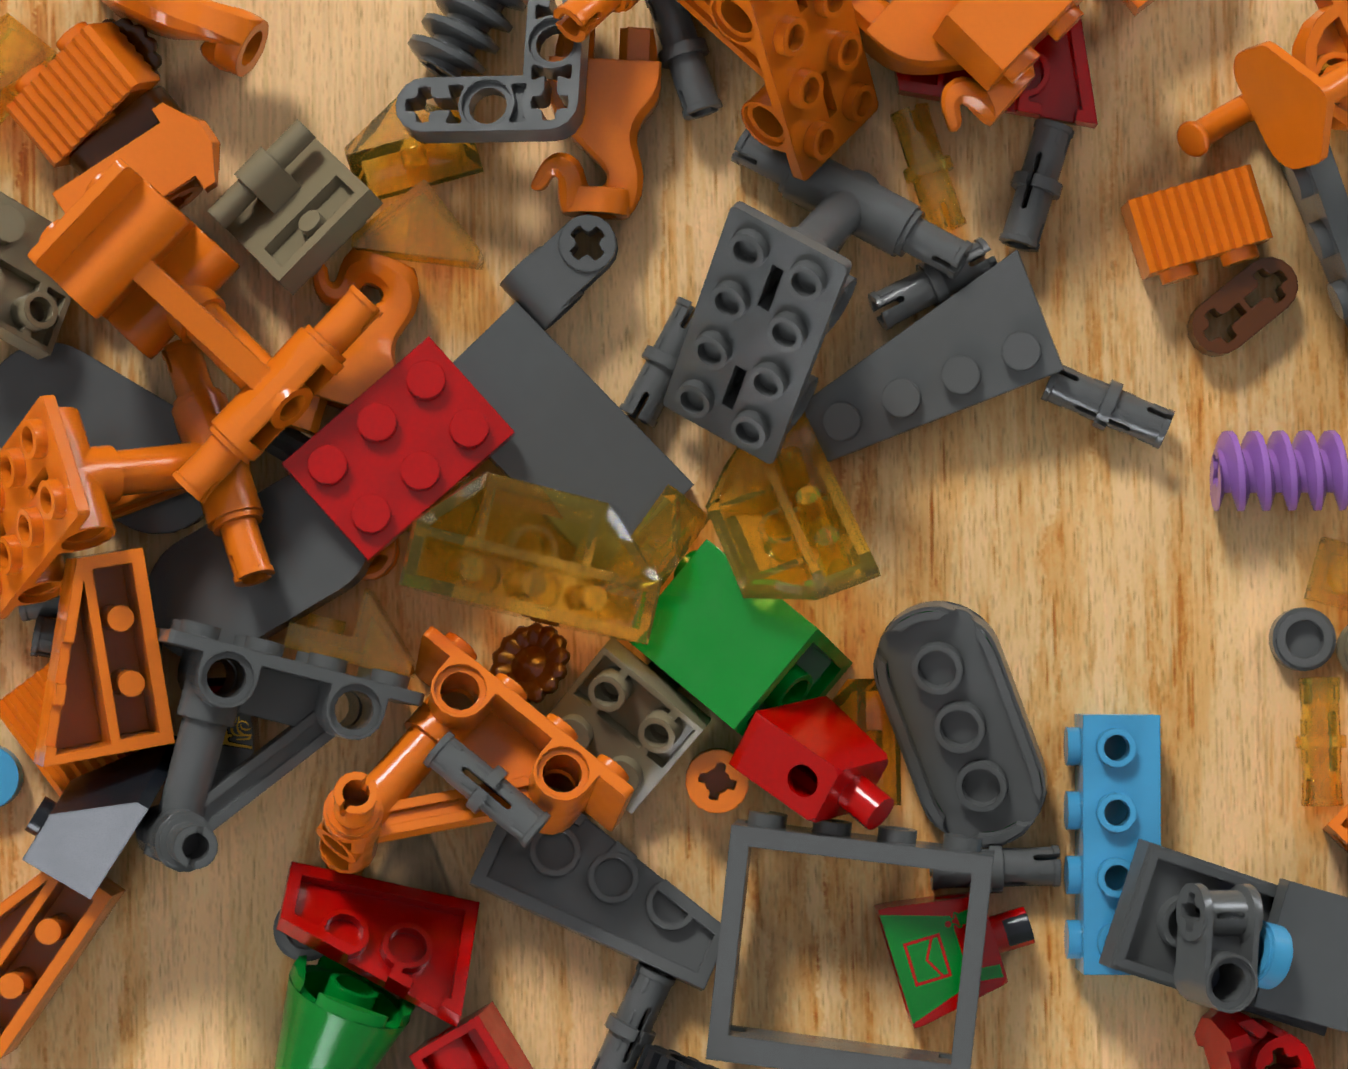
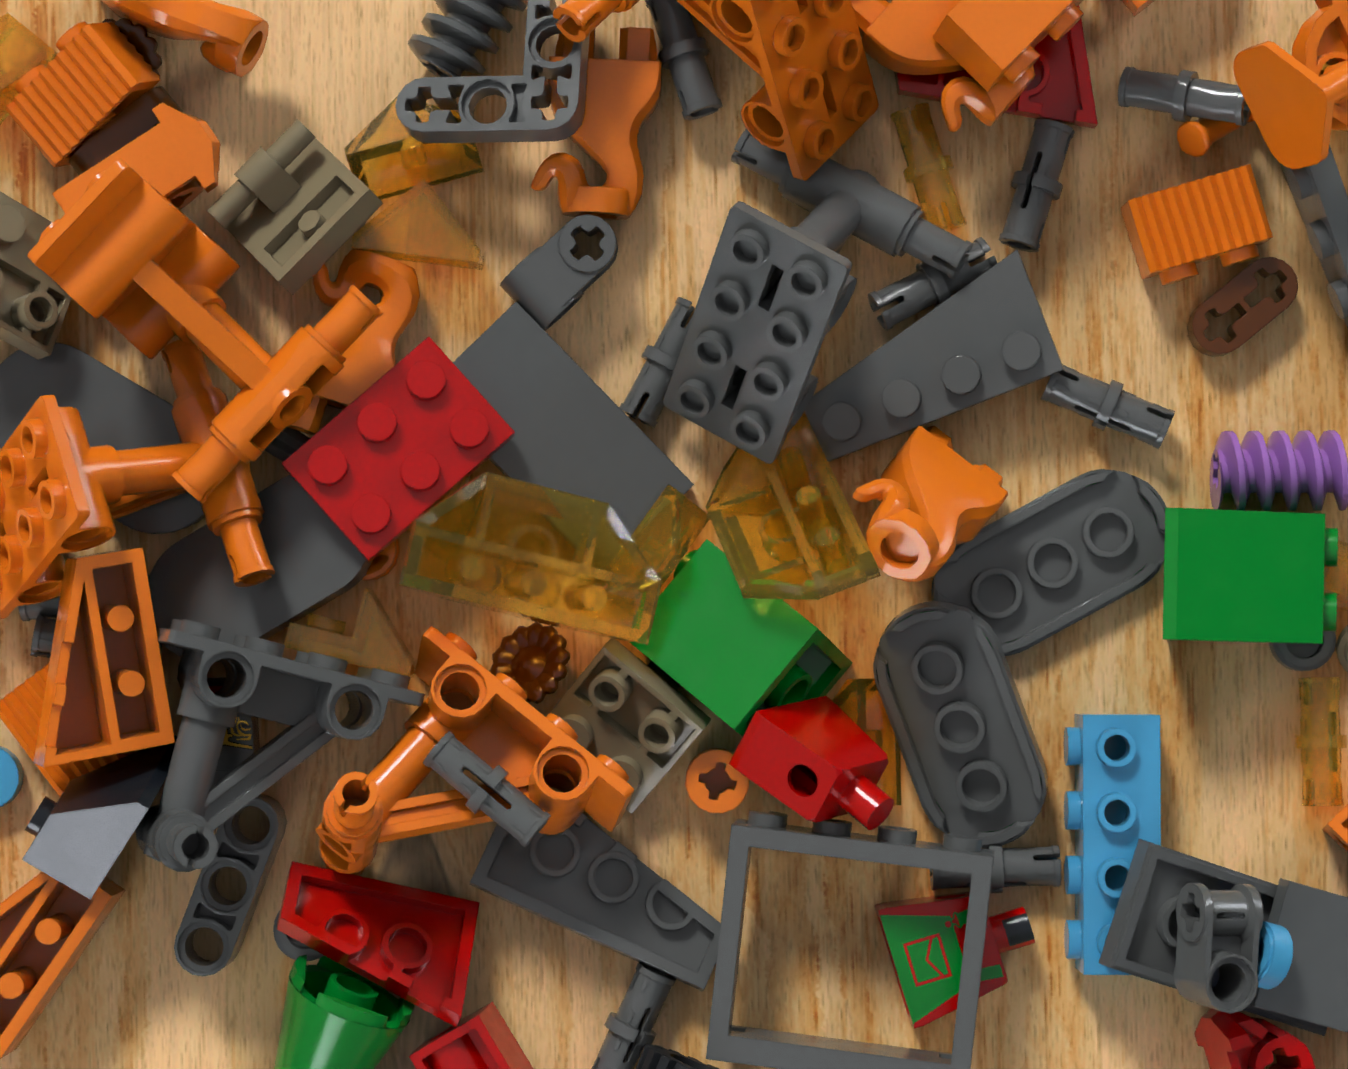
none -> dark grey beam [174,794,287,976]
none -> orange hips [853,426,1008,582]
none -> dark grey tile [931,469,1167,656]
none -> dark grey pin [1118,67,1251,126]
none -> green slope [1163,508,1338,644]

